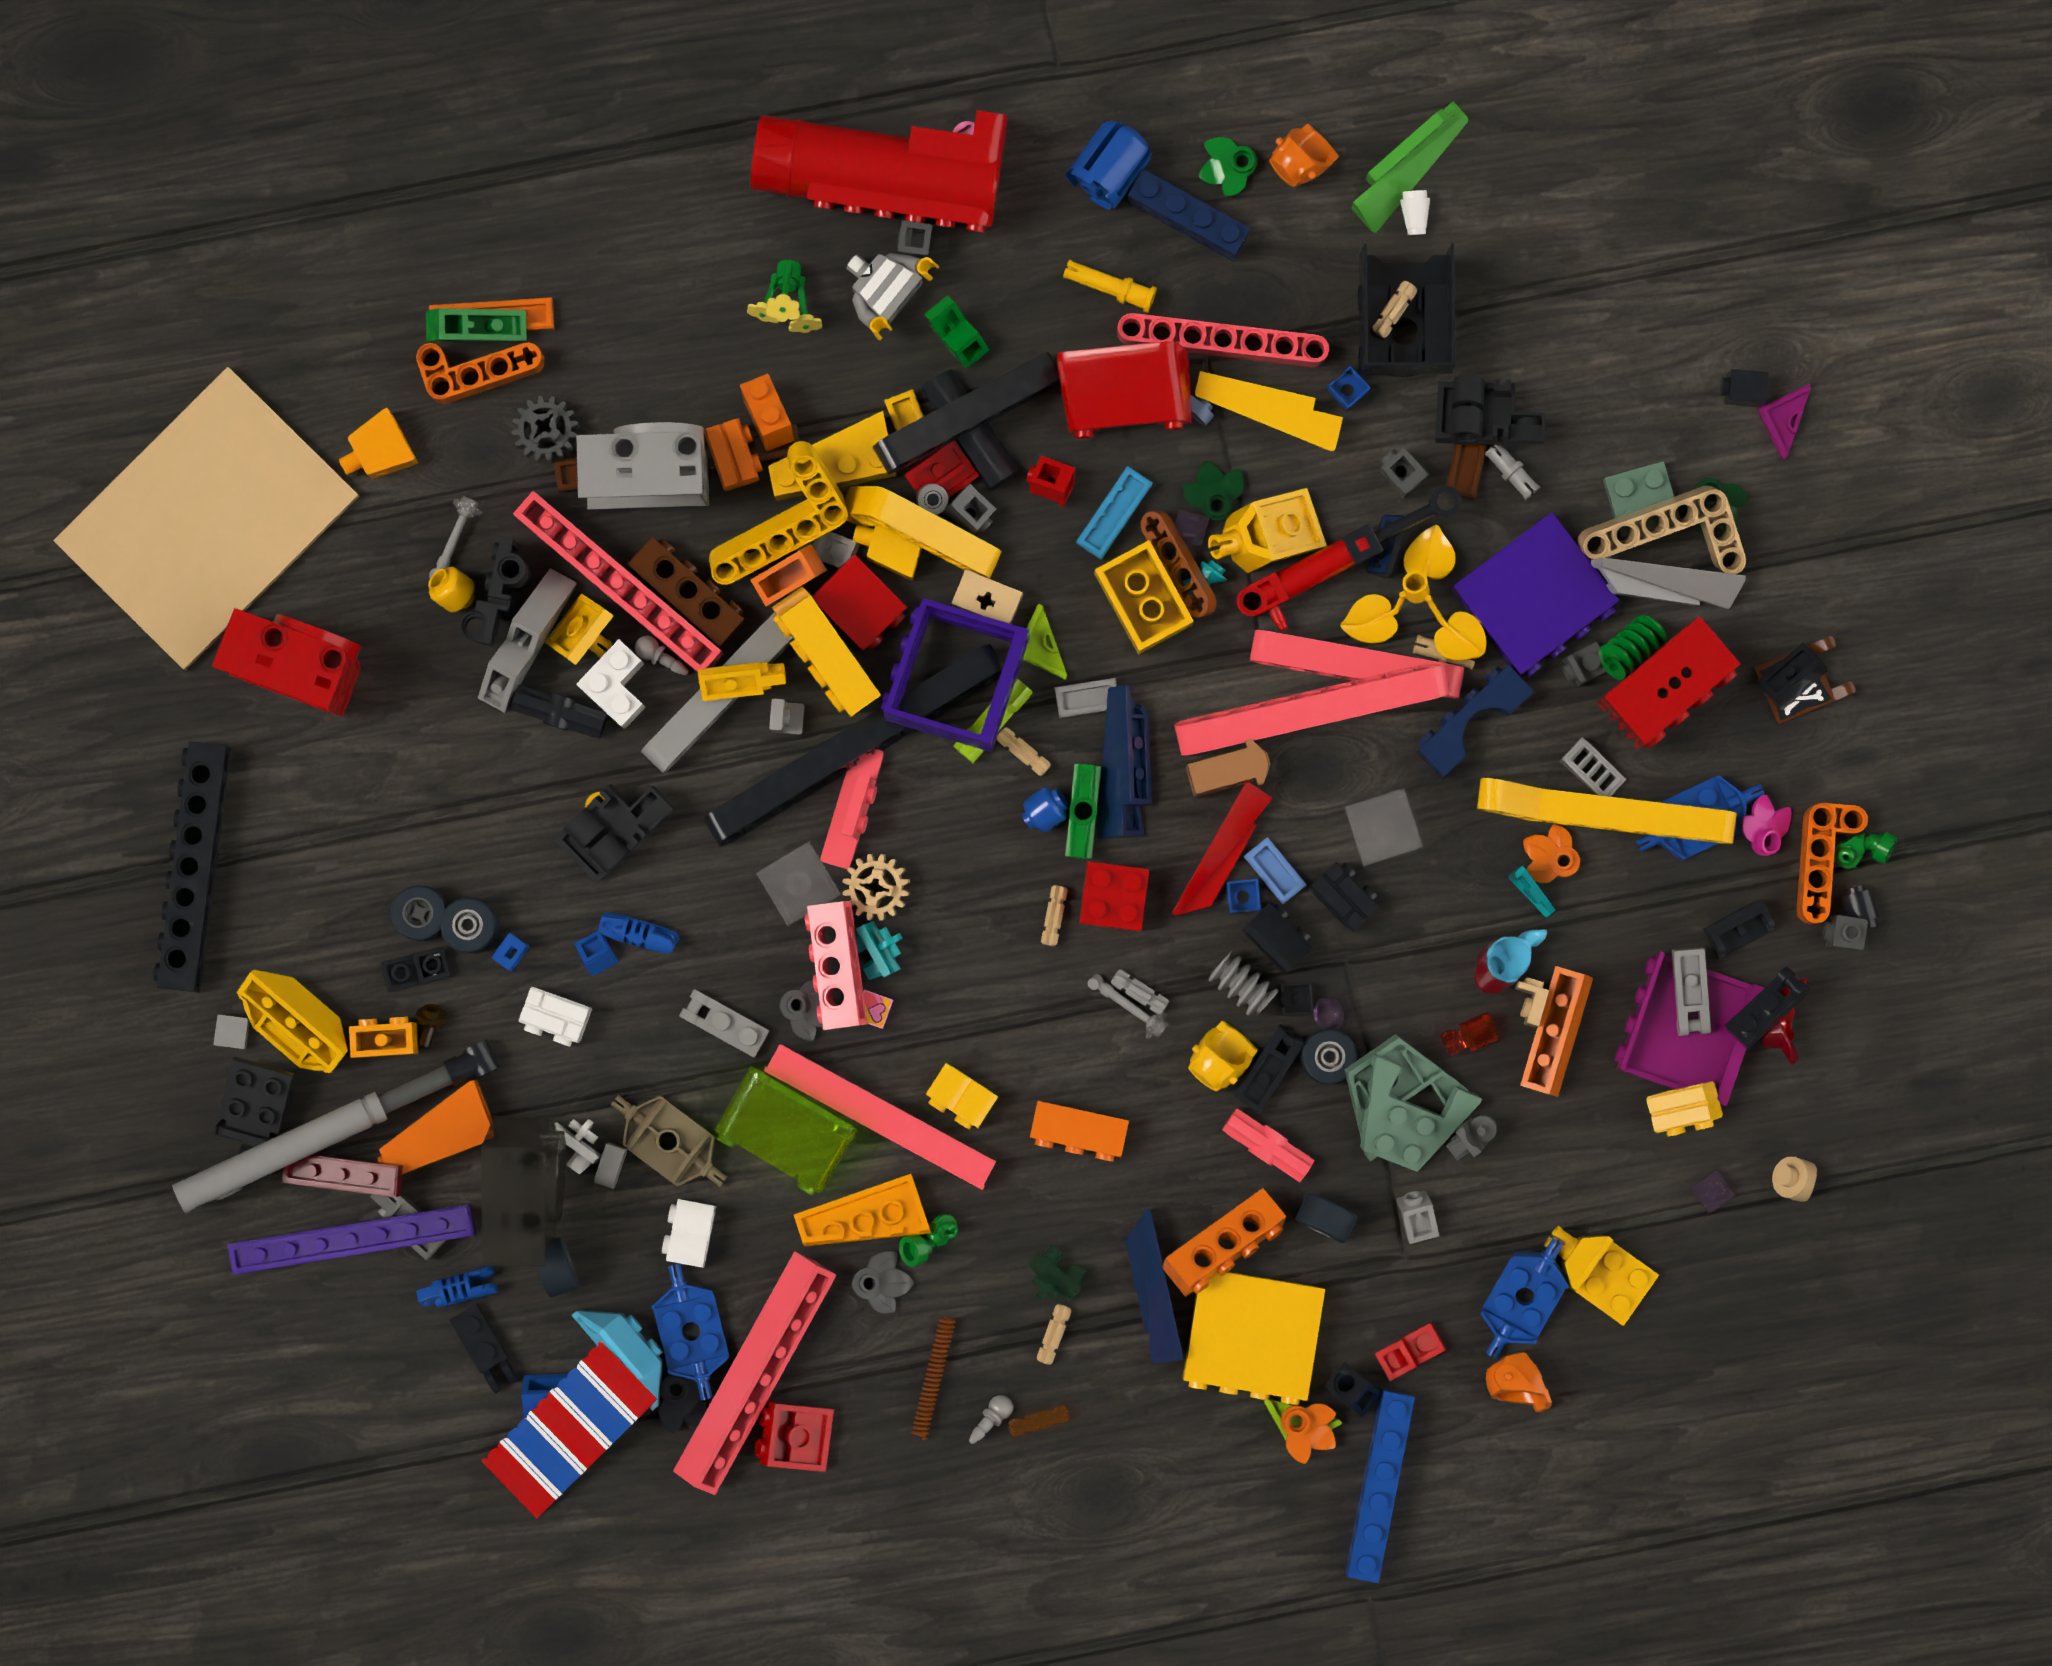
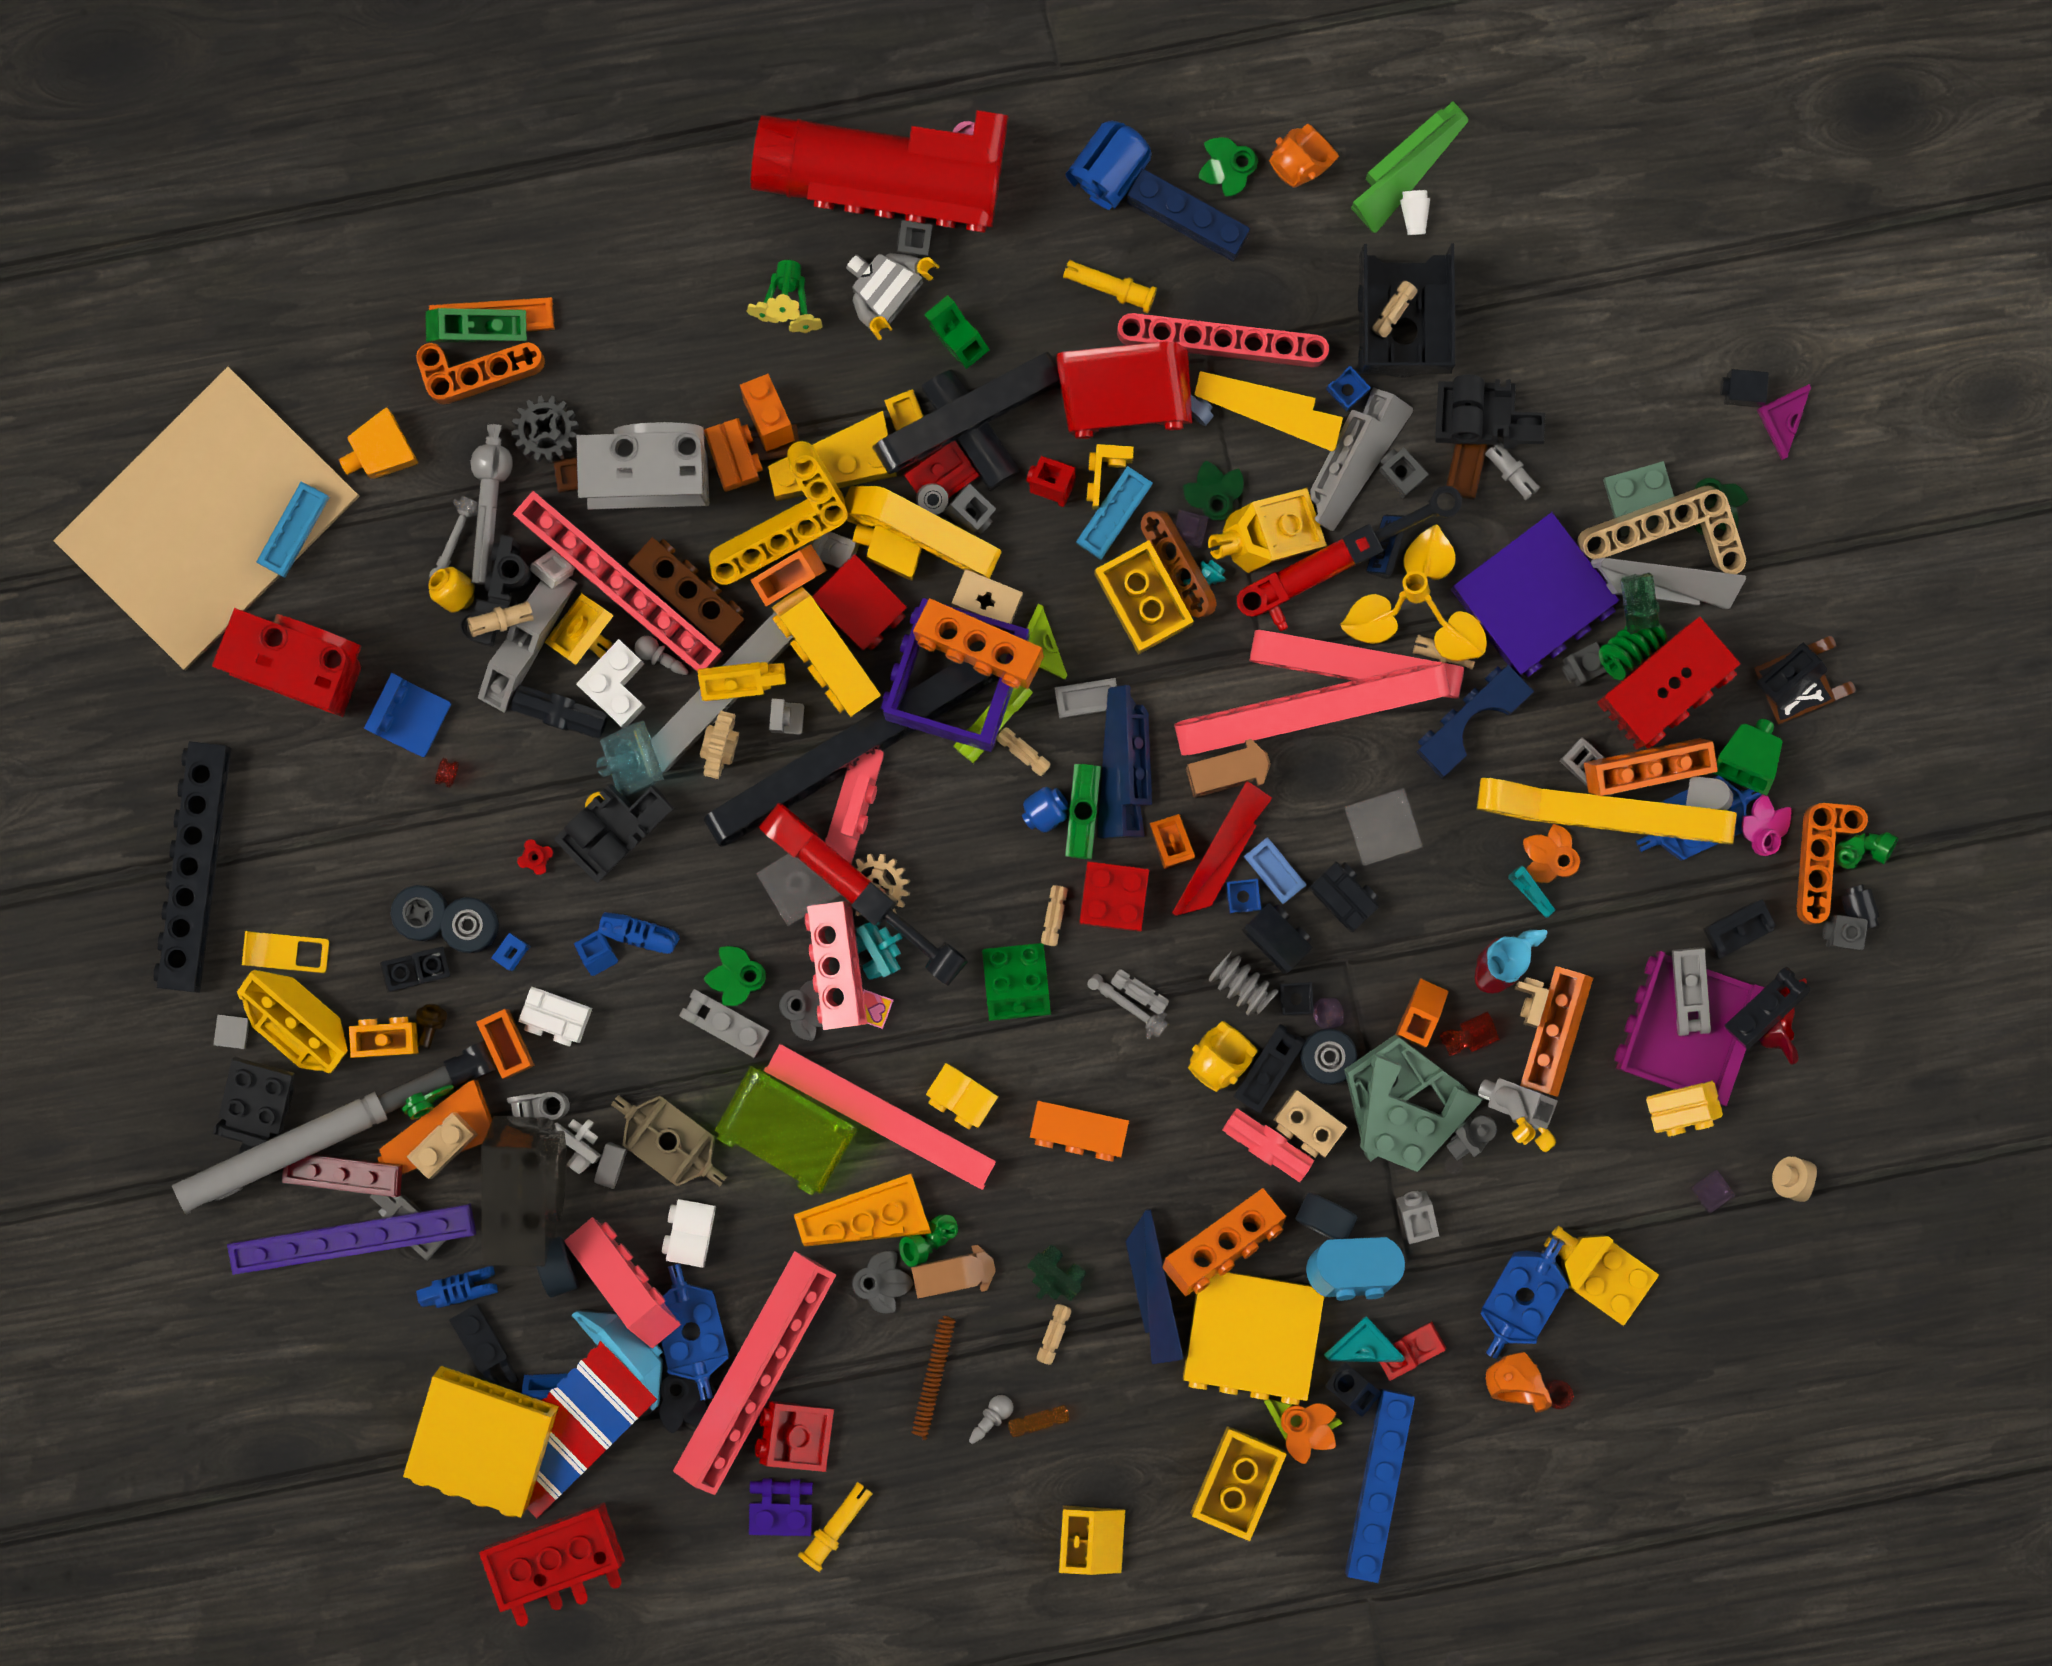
none -> yellow piece [242,931,329,973]
none -> dark azure plate [256,481,330,578]
none -> blue bracket [364,673,451,758]
none -> green plate [402,1085,455,1120]
none -> yellow brick [403,1366,559,1518]
none -> tan brick [407,1112,478,1179]
none -> clear red bush [435,758,459,788]
none -> tan pin [467,601,534,637]
none -> light grey piece [470,424,513,585]
none -> orange piece [476,1009,535,1079]
none -> red piece [479,1502,625,1627]
none -> light grey piece [507,1092,570,1129]
none -> red plate [517,839,553,875]
none -> white tile [530,549,575,589]
none -> coral wedge [564,1217,681,1349]
none -> clear light blue plate [597,721,664,797]
none -> tan gear [700,711,739,779]
none -> green plate [704,946,766,1006]
none -> dark purple plate [749,1478,813,1536]
none -> piece [759,803,968,986]
none -> yellow pin [798,1482,873,1572]
none -> medium nougat piece [911,1244,996,1298]
none -> orange brick [913,598,1044,689]
none -> green bracket [982,943,1051,1021]
none -> yellow slope [1059,1506,1125,1575]
none -> yellow bracket [1087,444,1134,510]
none -> orange slope [1150,814,1195,869]
none -> yellow brick [1190,1426,1287,1541]
none -> tan brick [1273,1090,1347,1158]
none -> dark azure brick [1306,1237,1405,1301]
none -> light grey wedge [1310,387,1413,531]
none -> teal tile [1324,1316,1405,1362]
none -> orange slope [1395,978,1449,1048]
none -> light grey torso [1478,1078,1558,1152]
none -> clear red bush [1545,1380,1574,1409]
none -> orange brick [1584,738,1718,796]
none -> clear green hips [1620,573,1660,634]
none -> light grey piece [1686,776,1733,811]
none -> green torso [1713,719,1783,796]

